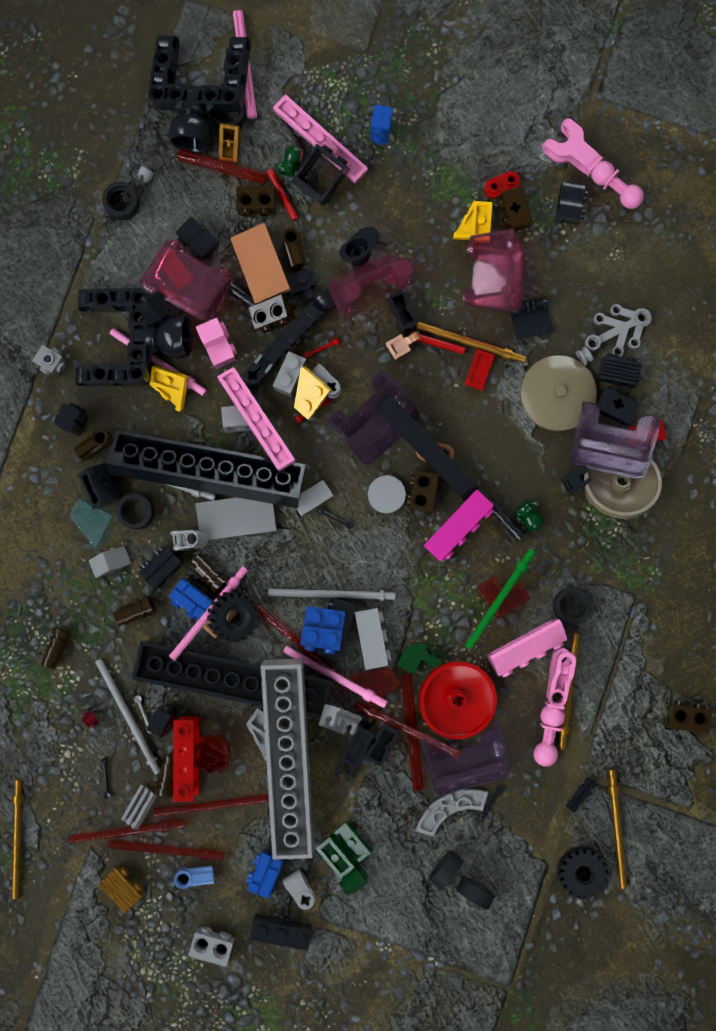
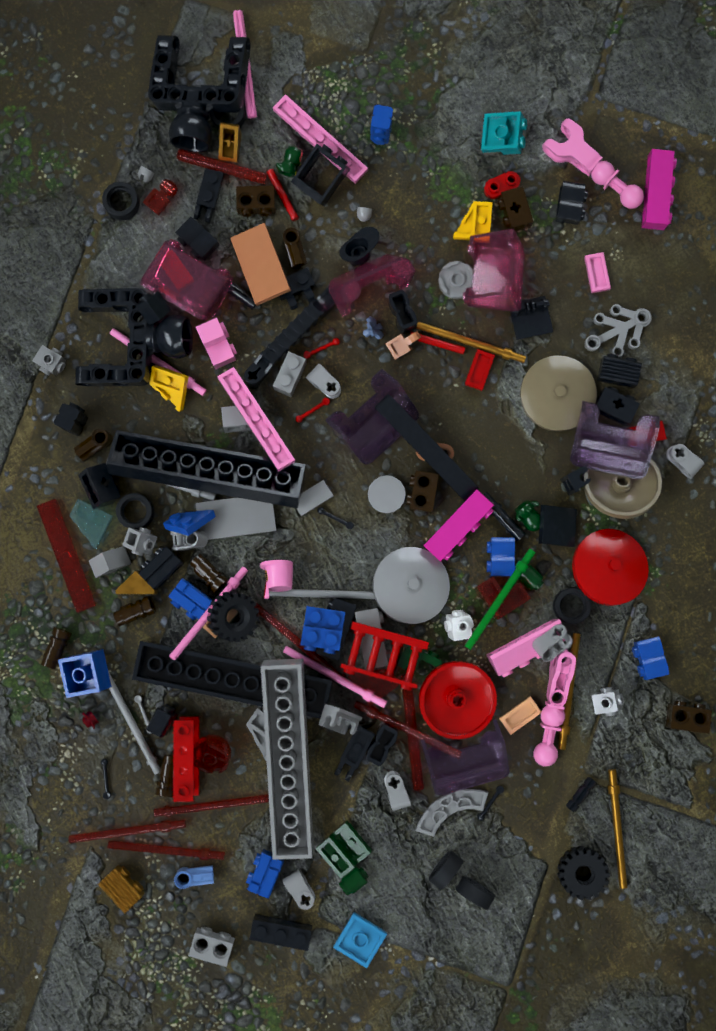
pearl gold bar [11,779,24,899] -> none
light grey tile [121,785,158,830] -> none
dark brown brick [249,295,296,333] -> none
yellow wing [294,366,332,420] -> none
light grey bush [576,346,593,366] -> none
none -> clear red plate [37,499,96,613]
none -> blue brick [58,649,112,698]
none -> pearl gold slope [116,571,158,594]
none -> light grey brick [122,527,157,556]
none -> clear red plate [143,179,178,216]
none -> blue wing [163,510,216,536]
none -> black hinge [194,168,224,223]
none -> bright pink hat [260,560,293,599]
none -> dark azure plate [333,912,387,968]
none -> red fence [340,621,429,691]
none -> light grey hinge [357,207,372,222]
none -> sand blue plant [363,316,384,340]
none -> light grey dish [373,547,450,624]
none -> light grey piece [384,771,411,811]
none -> light grey tile [438,261,476,299]
none -> white brick [444,610,474,641]
none -> teal plate [481,111,527,155]
none -> blue brick [486,537,515,577]
none -> light nougat tile [499,696,541,735]
none -> dark green brick [518,565,544,591]
none -> light grey piece [532,624,573,662]
none -> black tile [539,505,577,547]
none -> red dish [572,529,649,606]
none -> bright pink tile [584,252,611,293]
none -> light grey brick [591,687,624,716]
none -> blue brick [632,636,669,680]
none -> dark pink brick [642,149,677,230]
none -> light grey piece [666,444,705,479]

